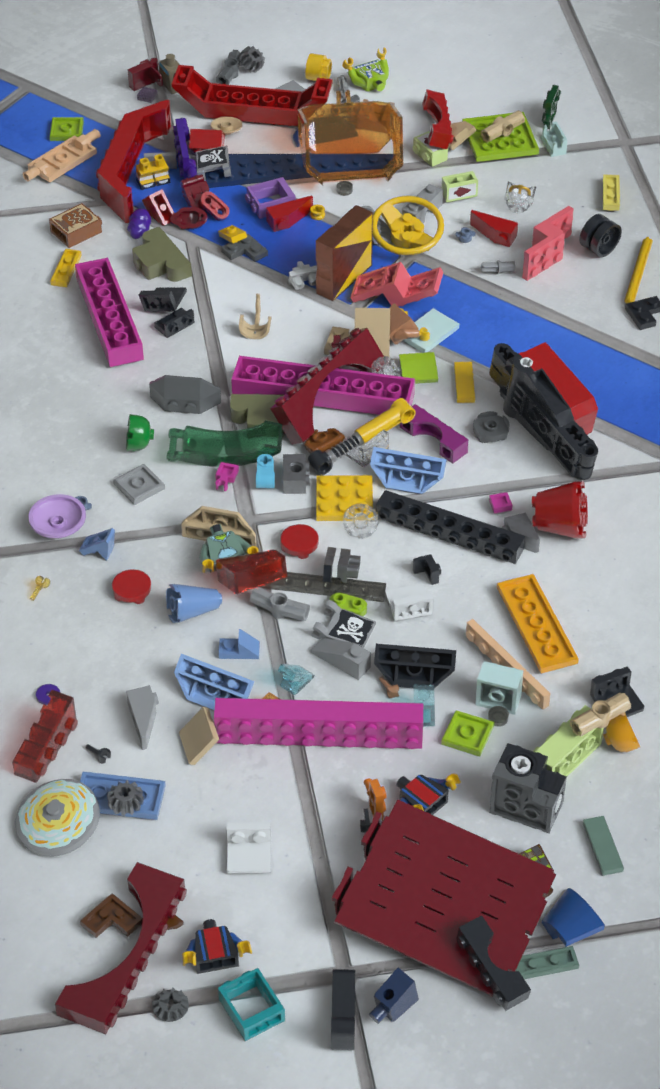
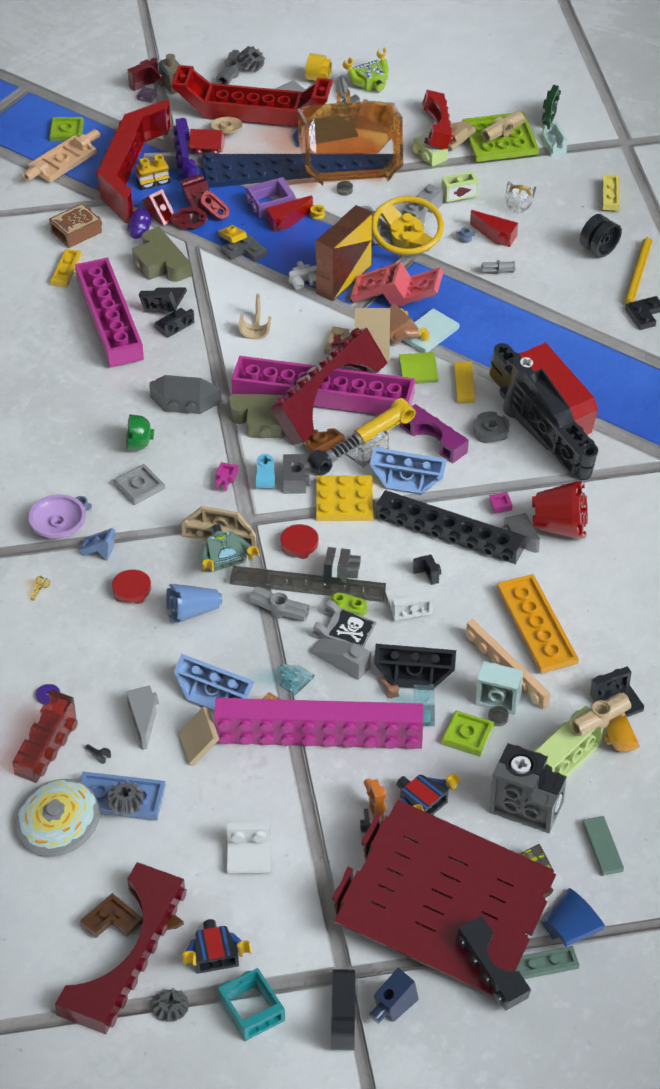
clear green windscreen [167,420,282,467] -> none
flag [196,145,231,181] -> none
clear red wedge [215,550,288,594] -> none
medium blue slope [219,629,260,659] -> none
clear wheel [343,504,379,539] -> none
clear wheel [372,356,402,377] -> none
coral bracket [522,206,574,281] -> none

